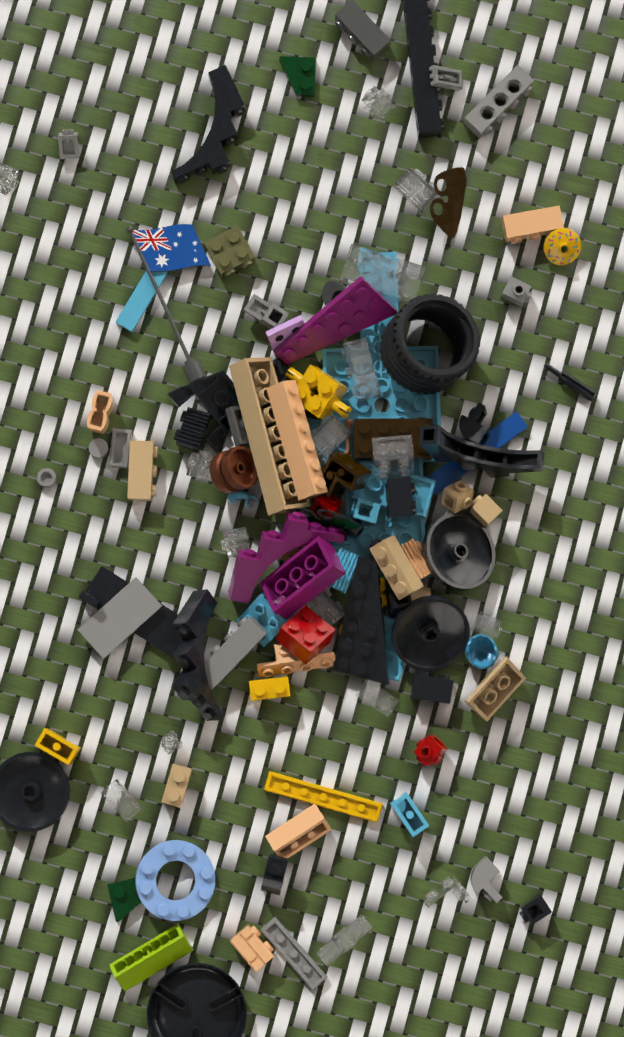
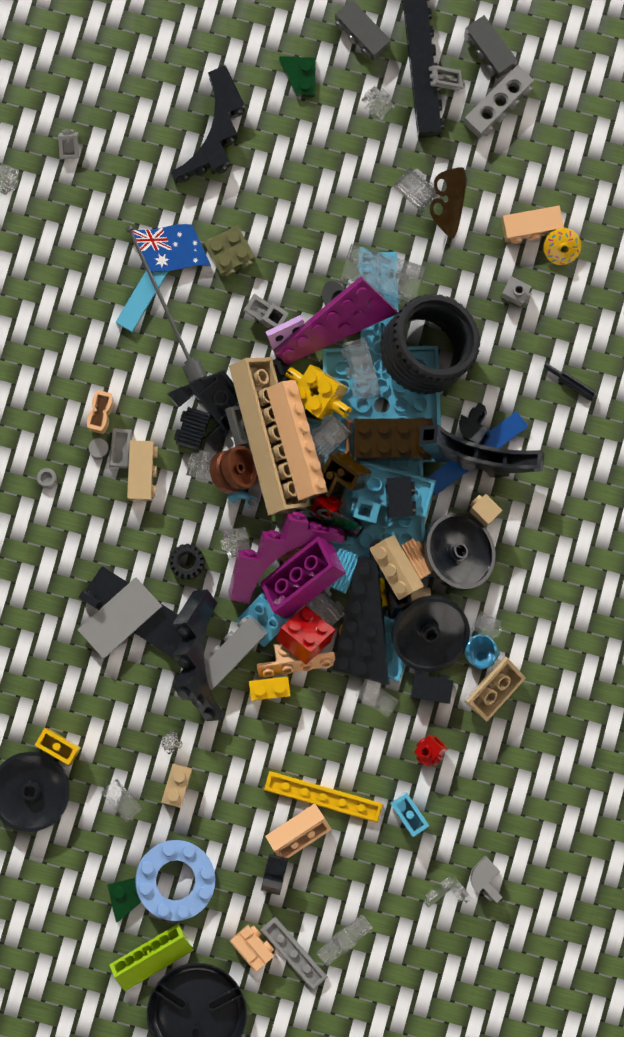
clear bracket [372,435,414,478] -> none
tan brick [441,480,474,514] -> none
black brick [519,894,552,925] -> none
none -> black tyre [169,544,205,580]
none -> dark grey brick [464,15,518,79]

